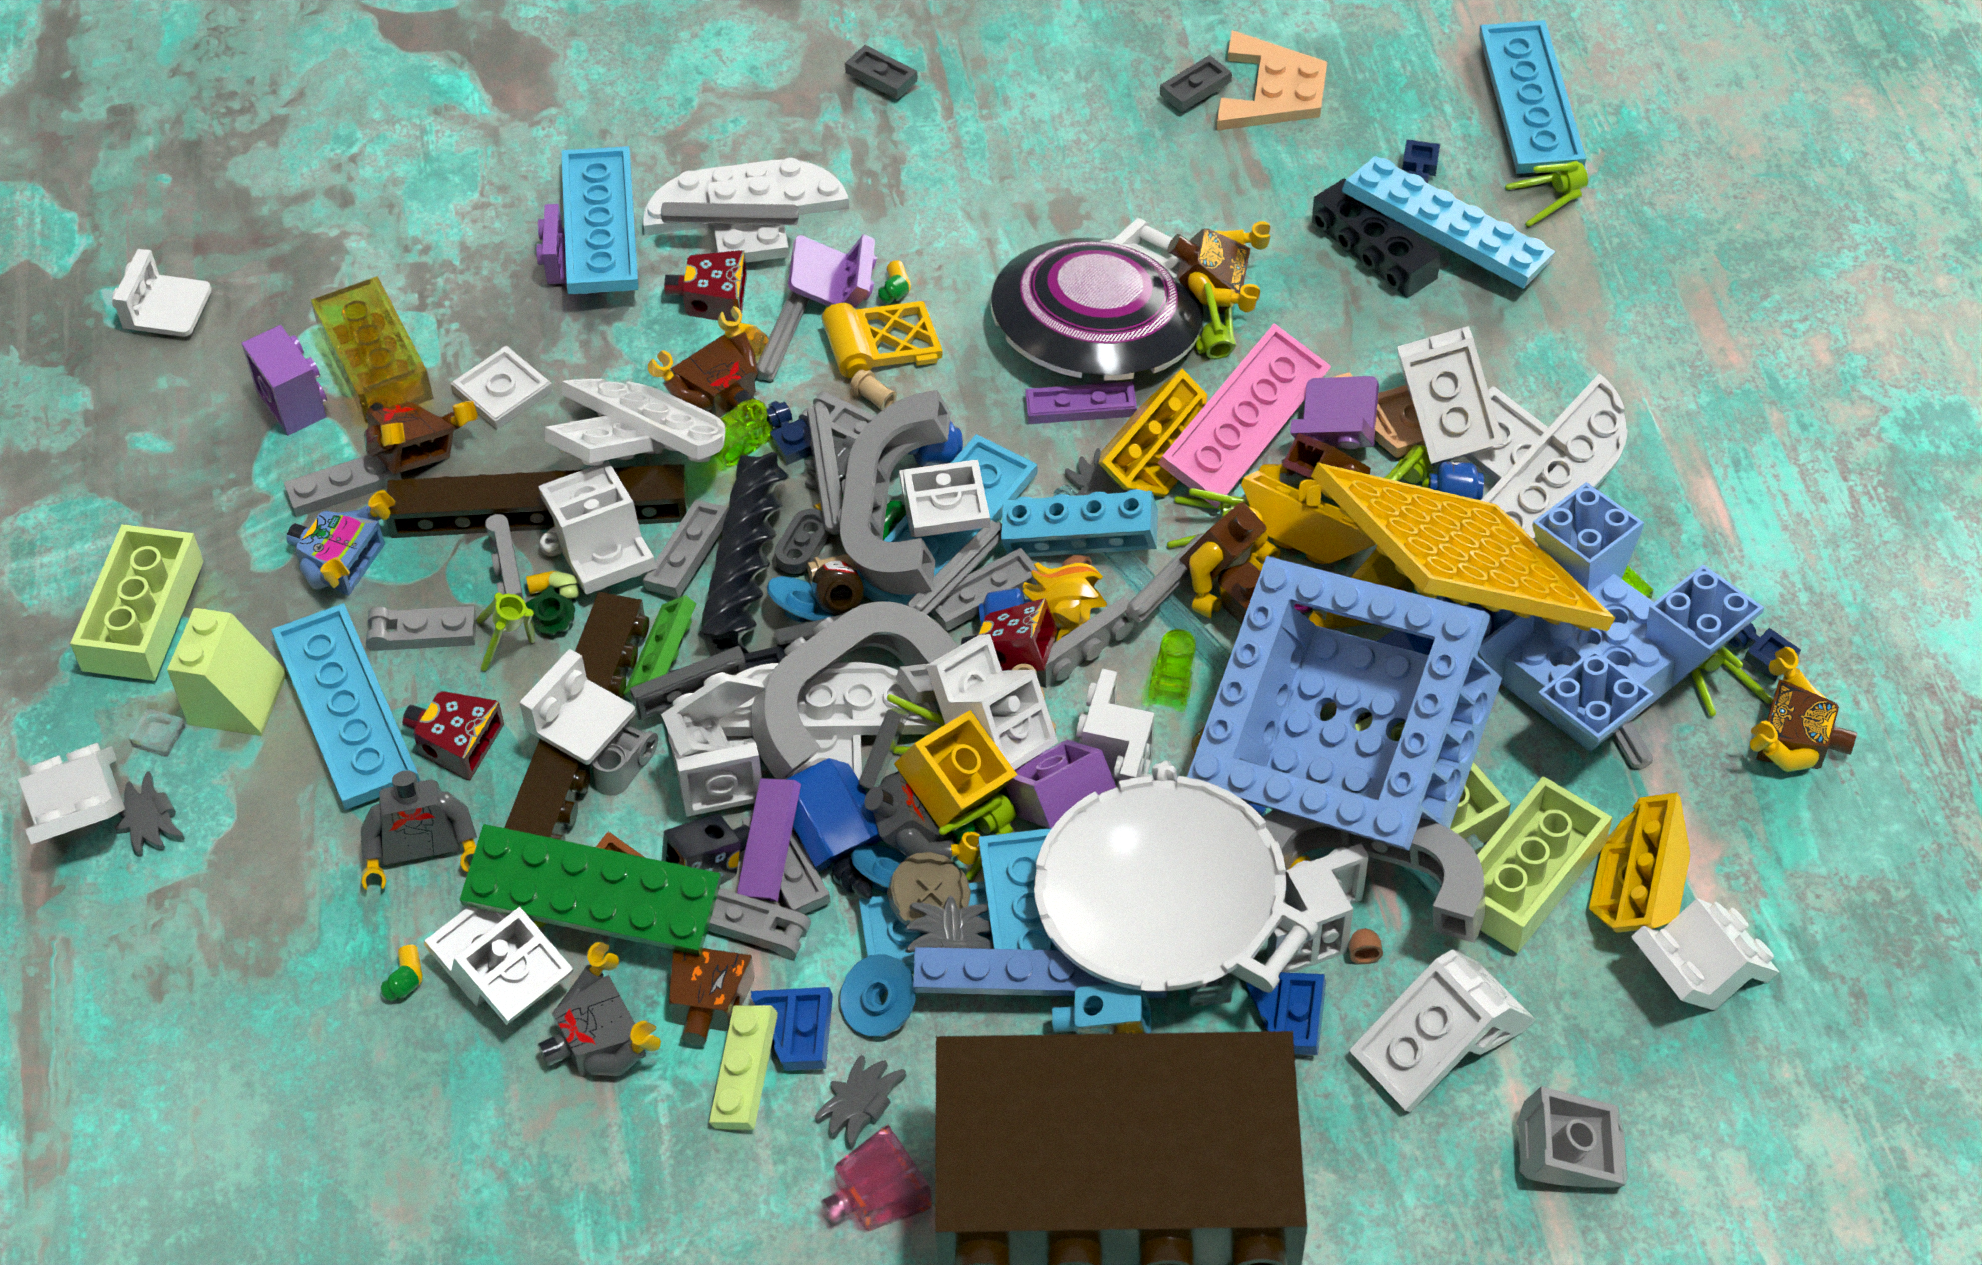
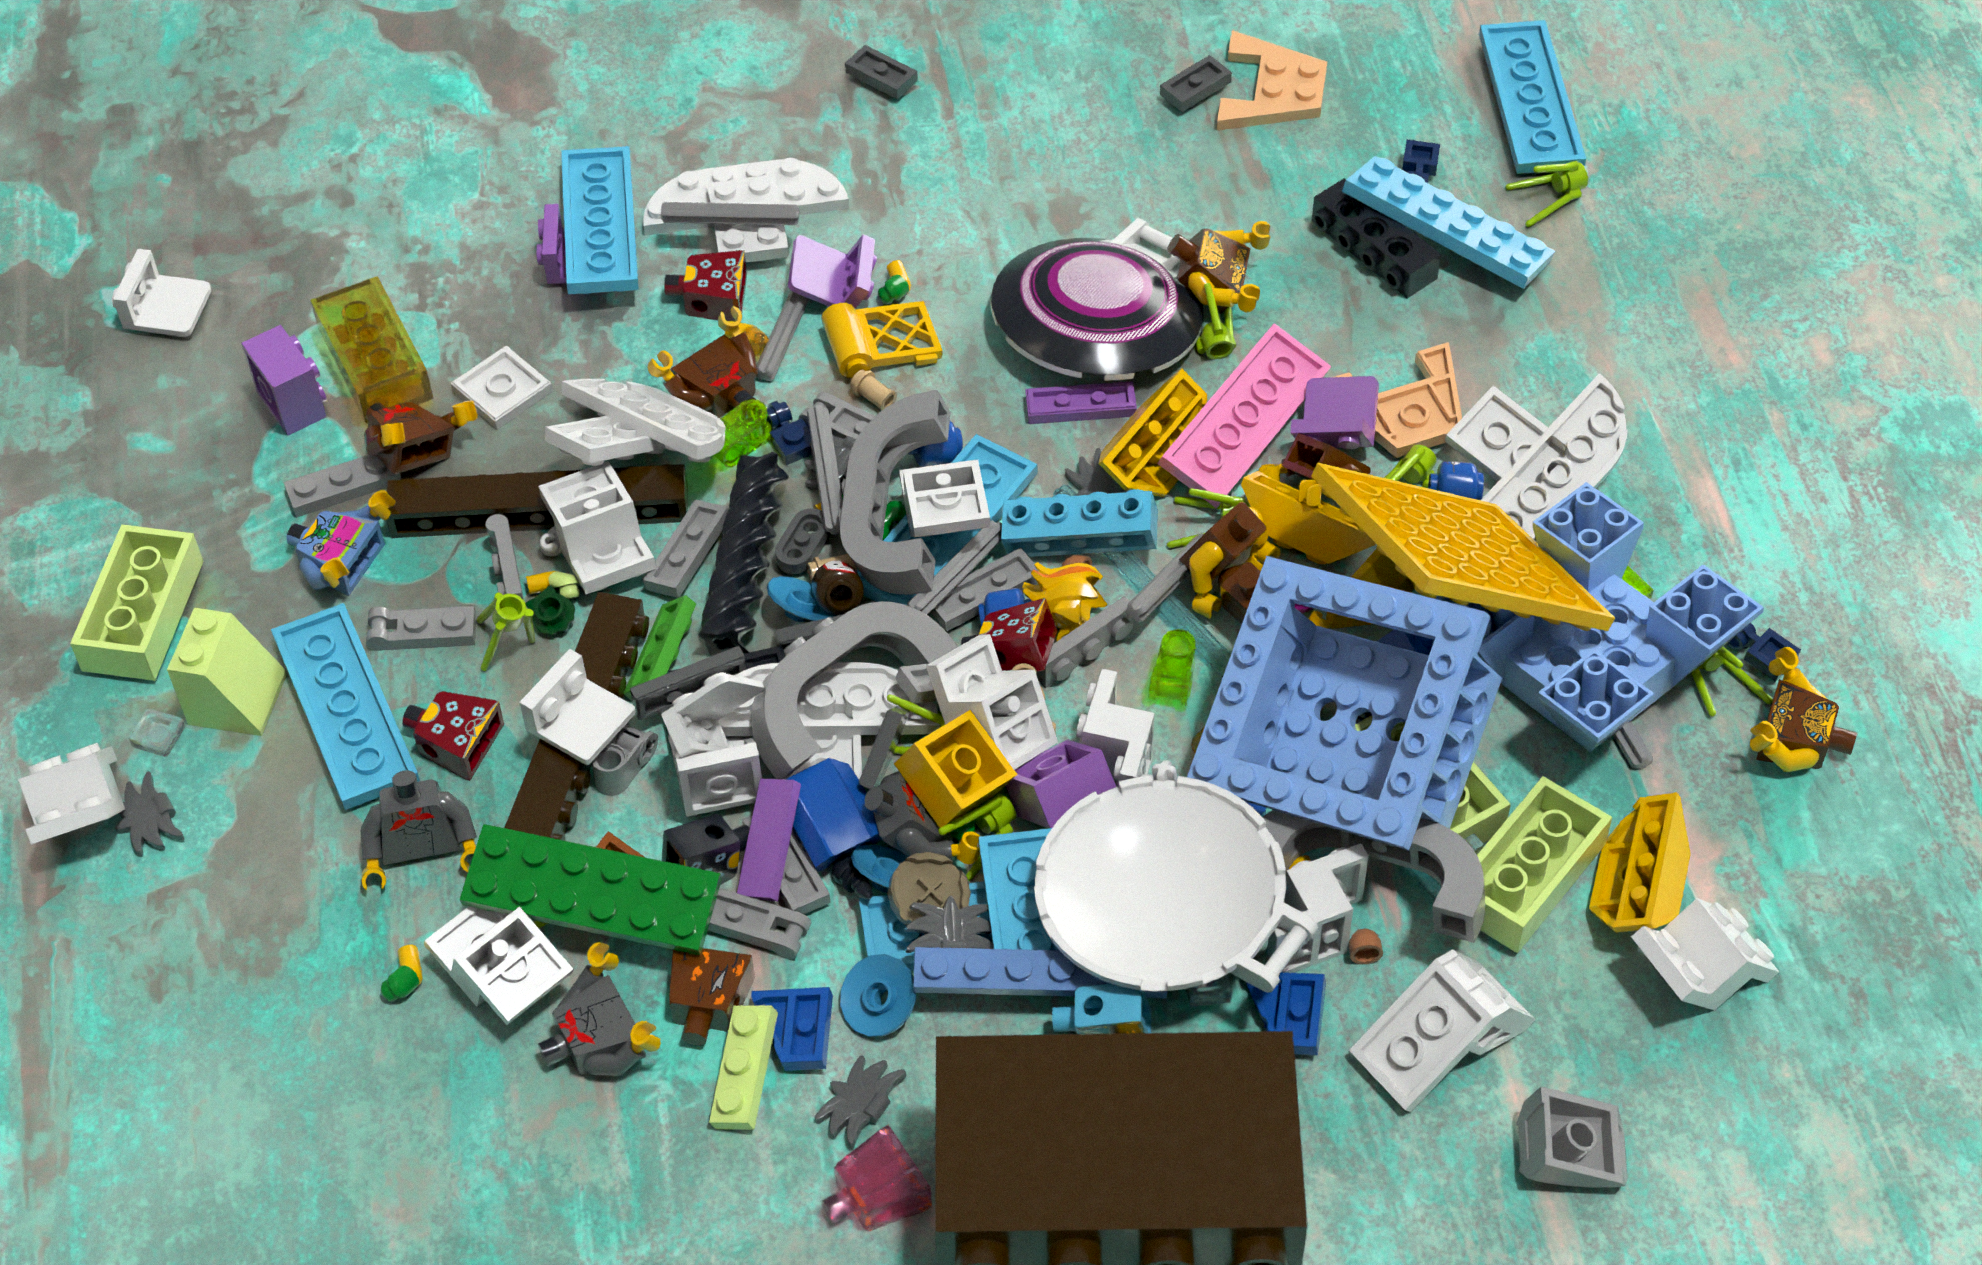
white bracket [1397,326,1504,466] -> none

